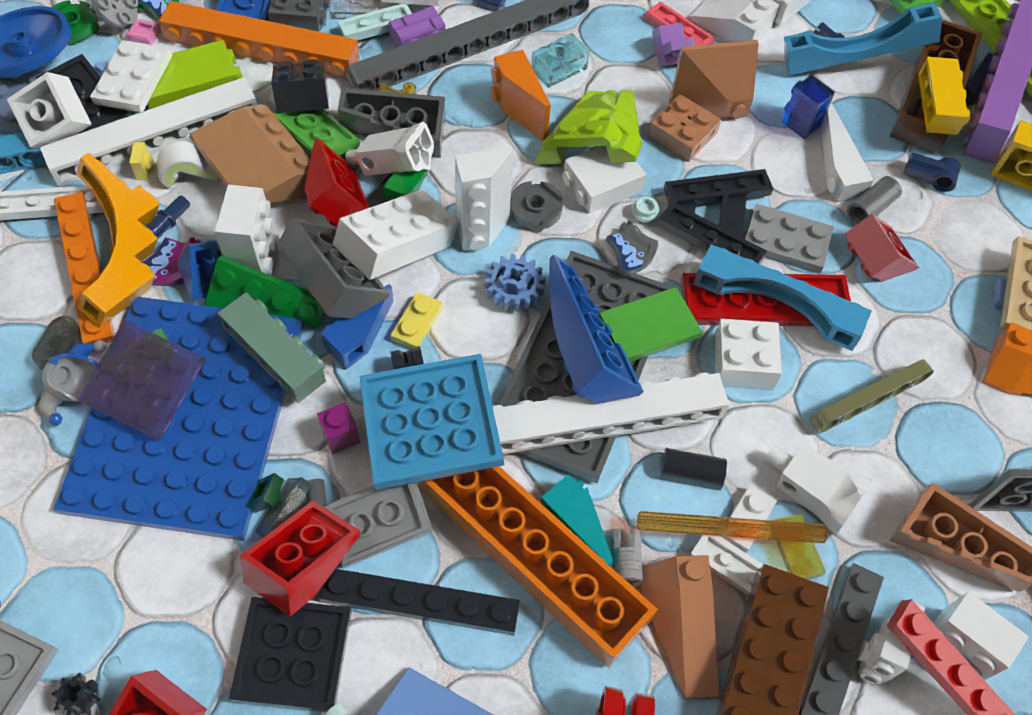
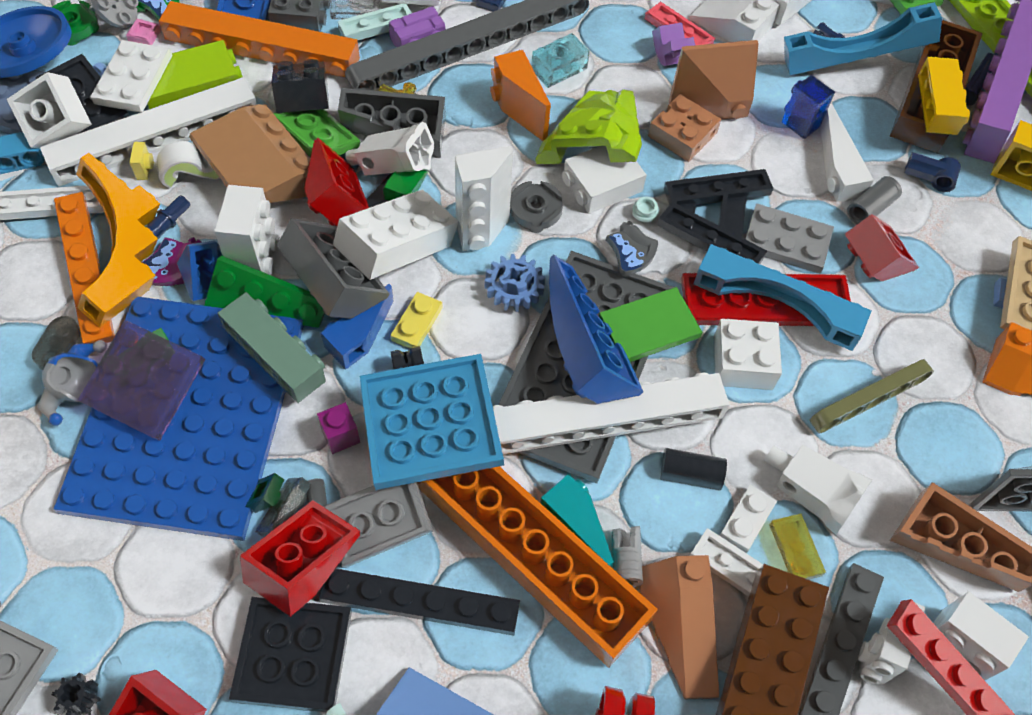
clear orange axle [637,511,828,543] -> none

